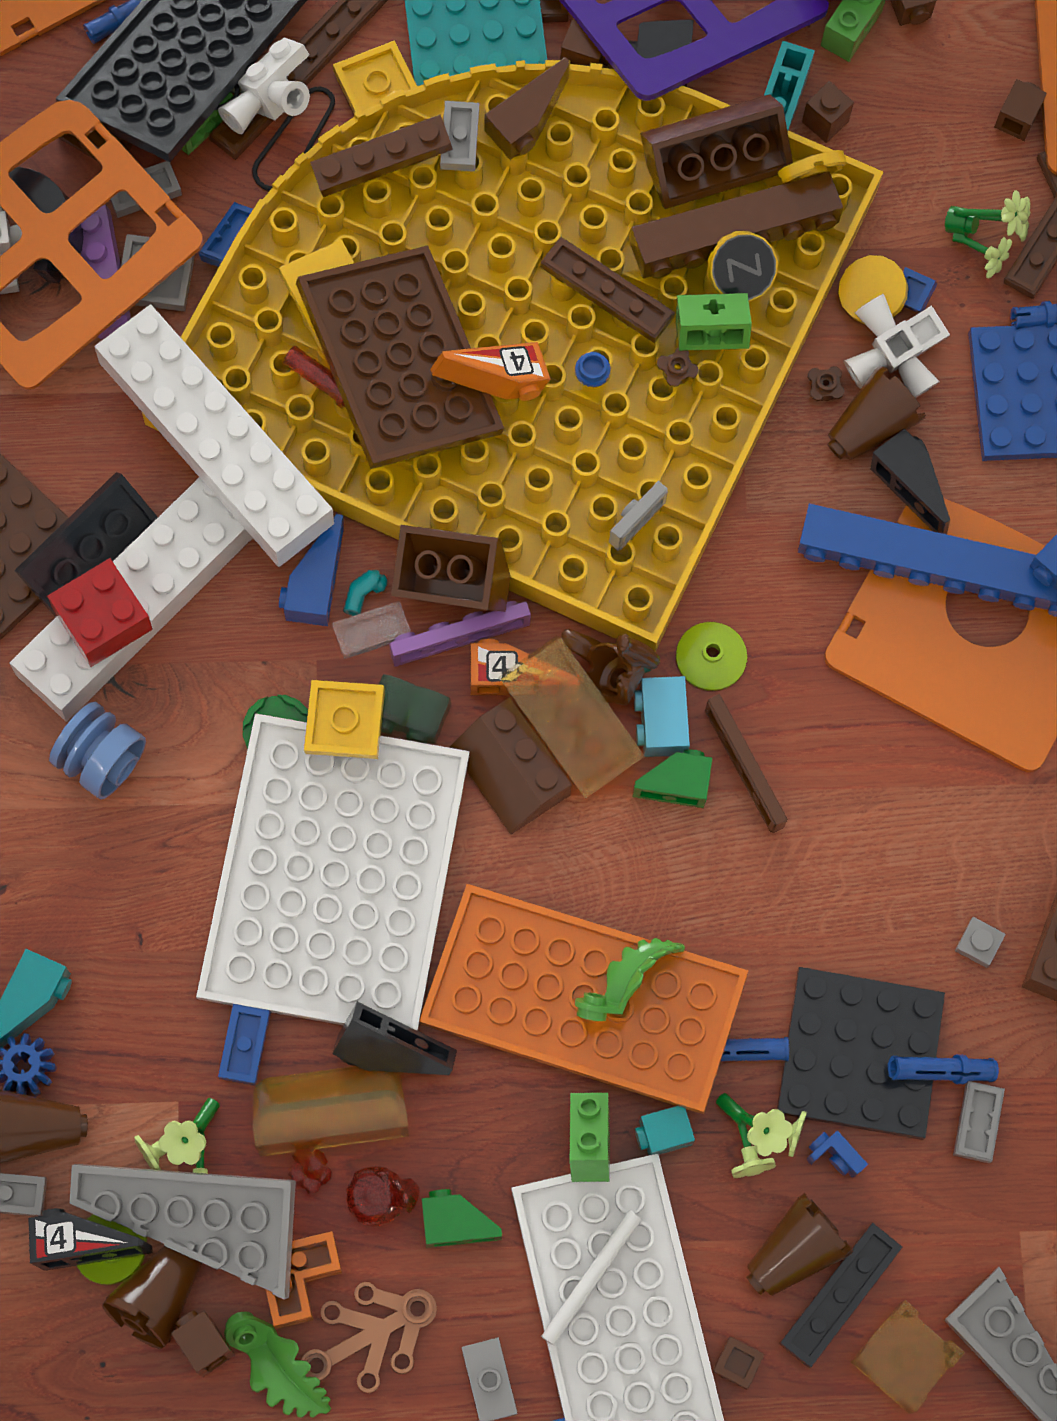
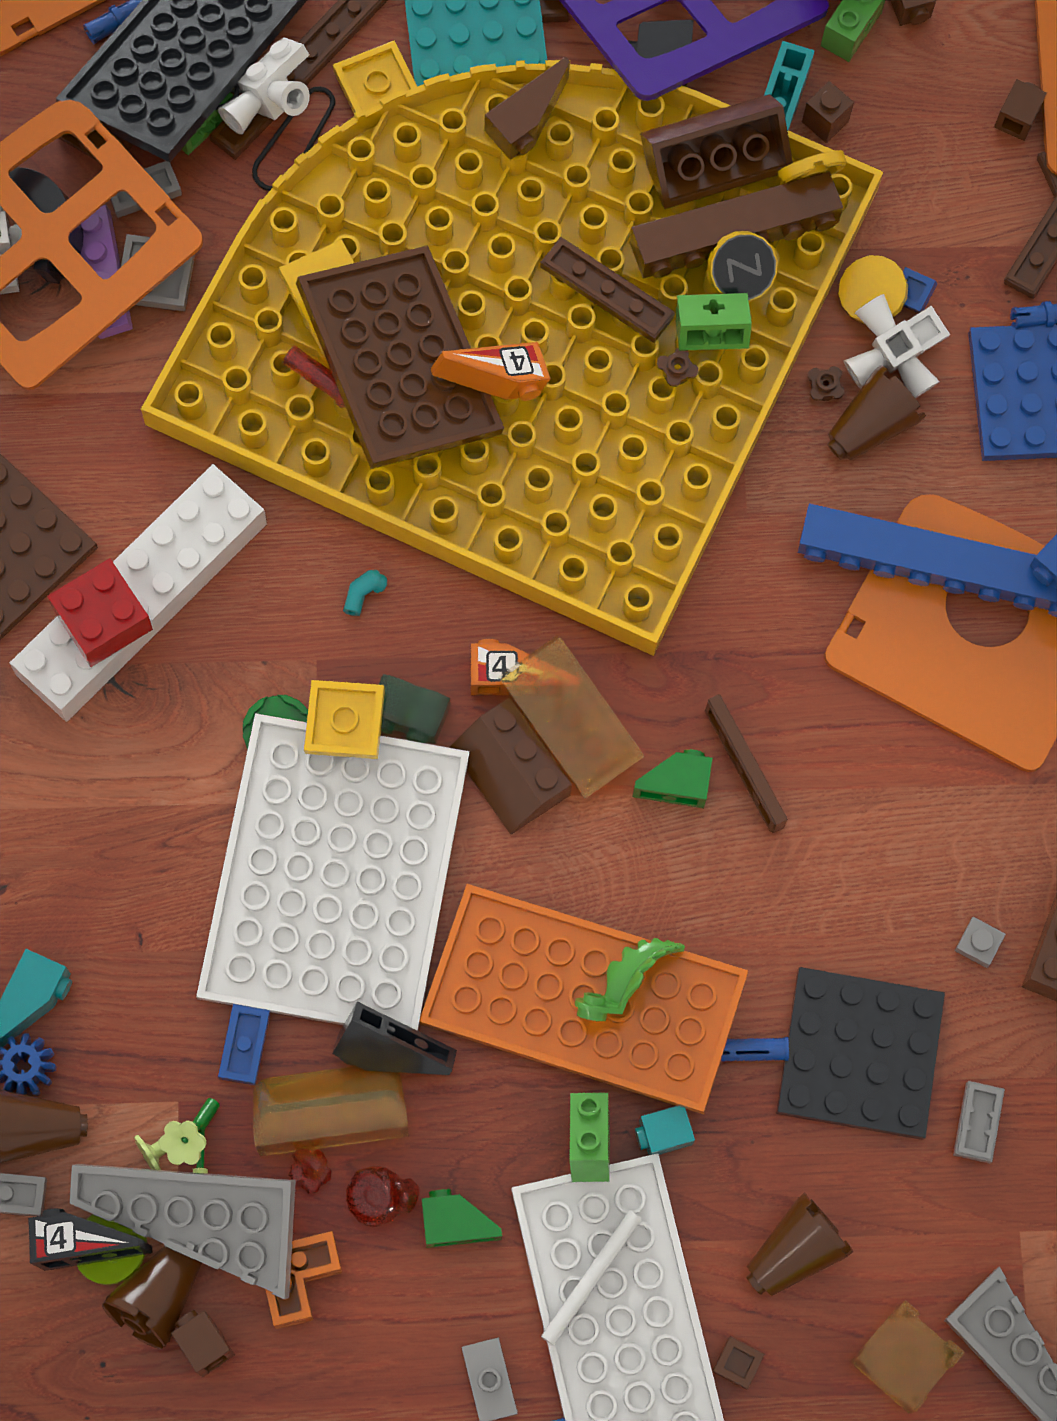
black plate [14,472,158,617] -> none
medium blue wheel [49,702,146,799] -> none
white brick [94,304,334,567] -> none
blue plate [198,202,253,267] -> none
bright green plant [224,1312,331,1418] -> none
blue slope [279,514,344,626] -> none
nougat plant [301,1282,437,1393] -> none
reddish brown plate [310,114,453,197] -> none
clear plate [332,601,411,659] -> none
medium lavender plate [389,601,531,667] -> none
reddish brown slope [391,525,511,612] -> none
light grey plate [440,101,479,172] -> none
reddish brown brick [560,19,609,66] -> none
reddish brown hair [561,629,660,705] -> none
blue plate [575,352,611,387] -> none
light grey plate [609,481,668,550] -> none
medium azure brick [634,676,690,757] -> none
lime dish [676,622,747,691] -> none
yellowish green plant [716,1093,807,1178] -> none
black plate [779,1223,902,1368] -> none
blue bracket [807,1130,868,1178] -> none
black slope [870,429,950,535] -> none
blue pin [888,1054,999,1085] -> none
plant [945,190,1031,278] -> none

